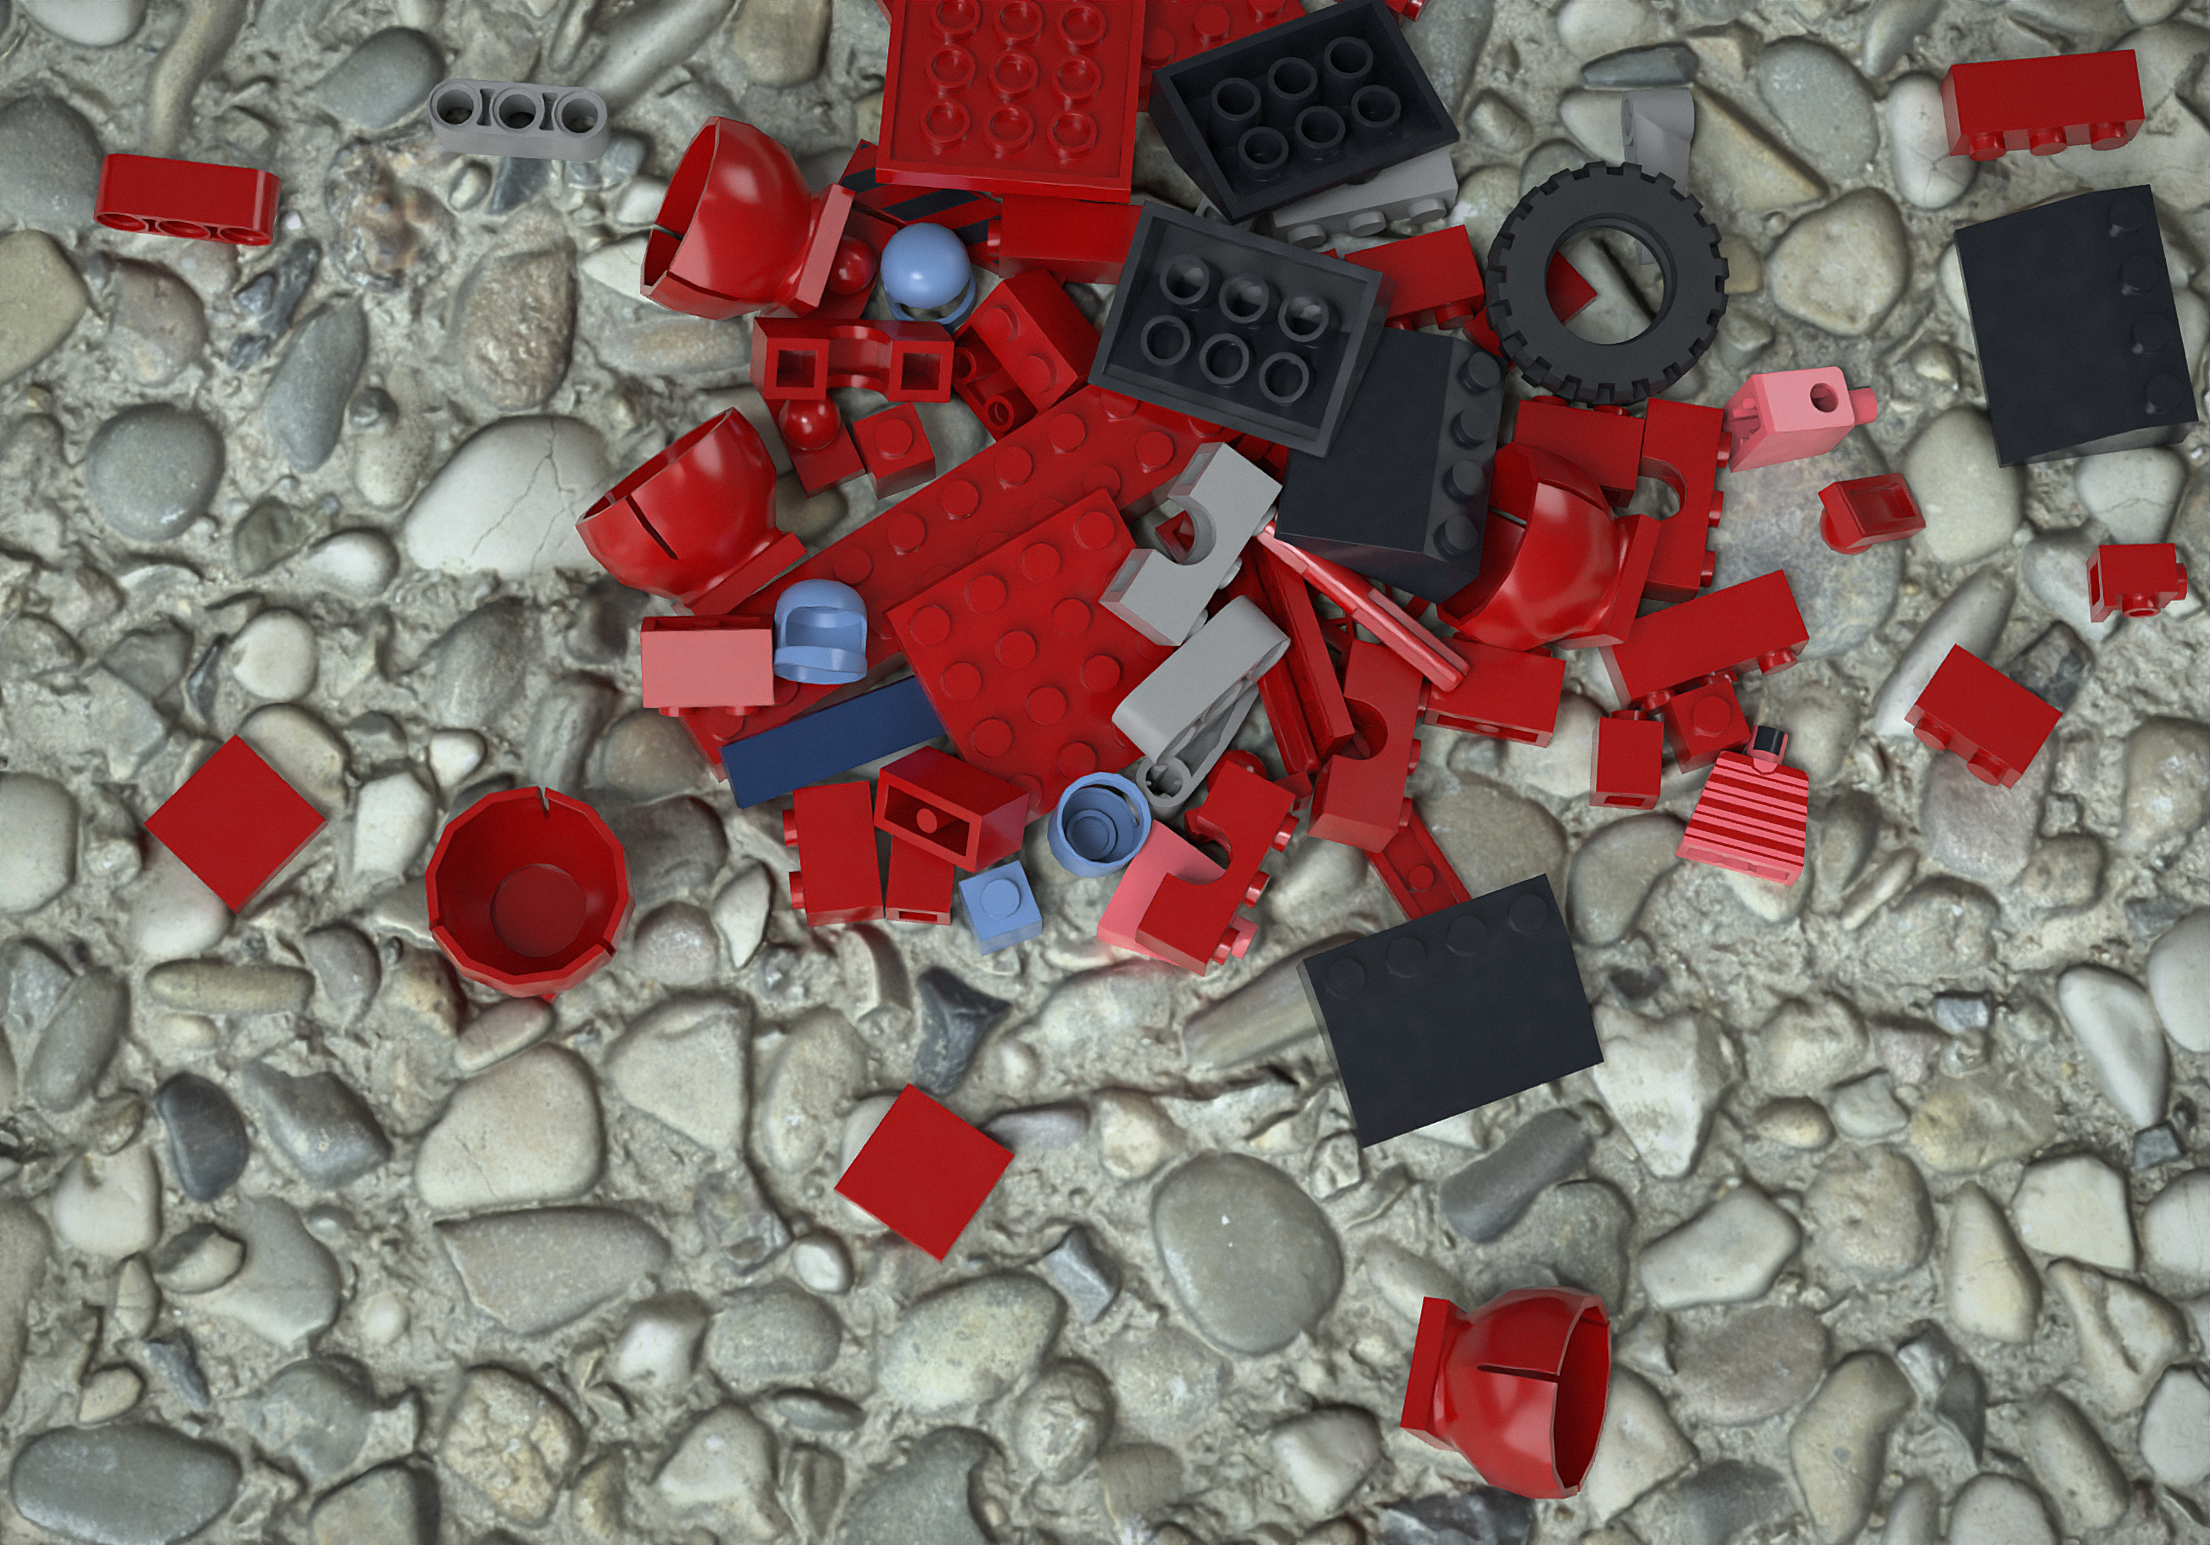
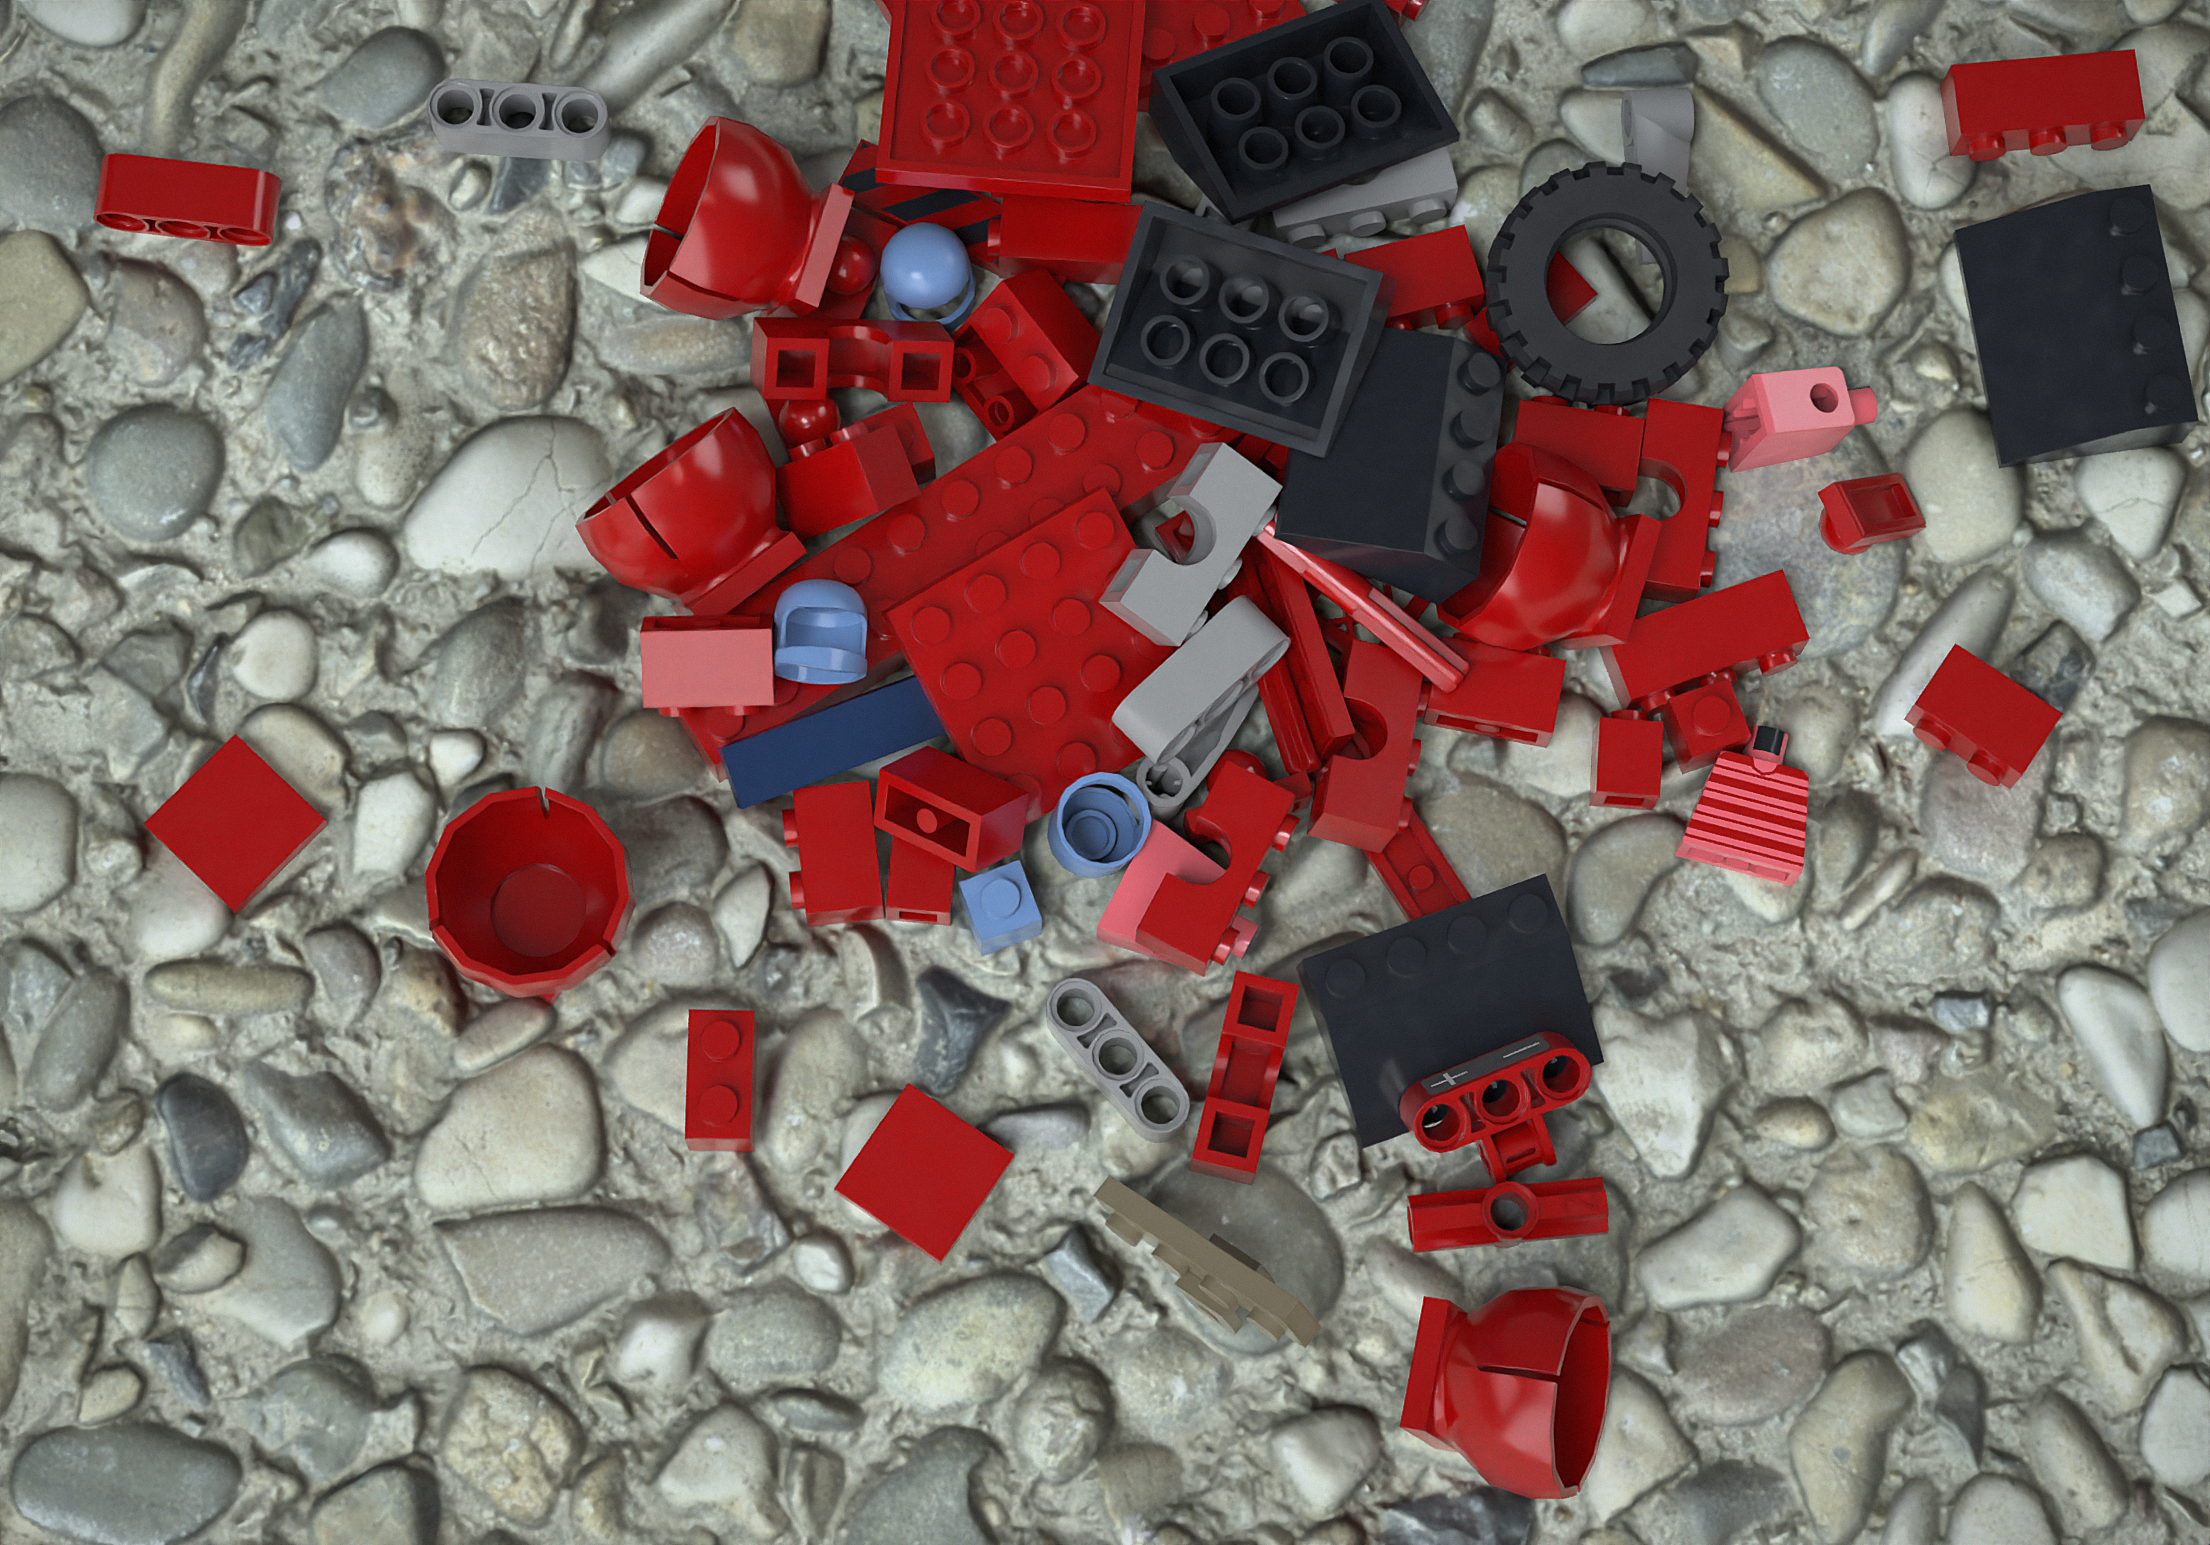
red brick [2086,543,2187,623] -> none
none -> red brick [684,1009,758,1152]
none -> red brick [776,421,921,541]
none -> light grey beam [1046,978,1190,1143]
none -> dark tan plate [1093,1175,1321,1348]
none -> red arch [1189,970,1299,1186]
none -> red beam [1399,1030,1591,1186]
none -> red piece [1406,1177,1609,1253]

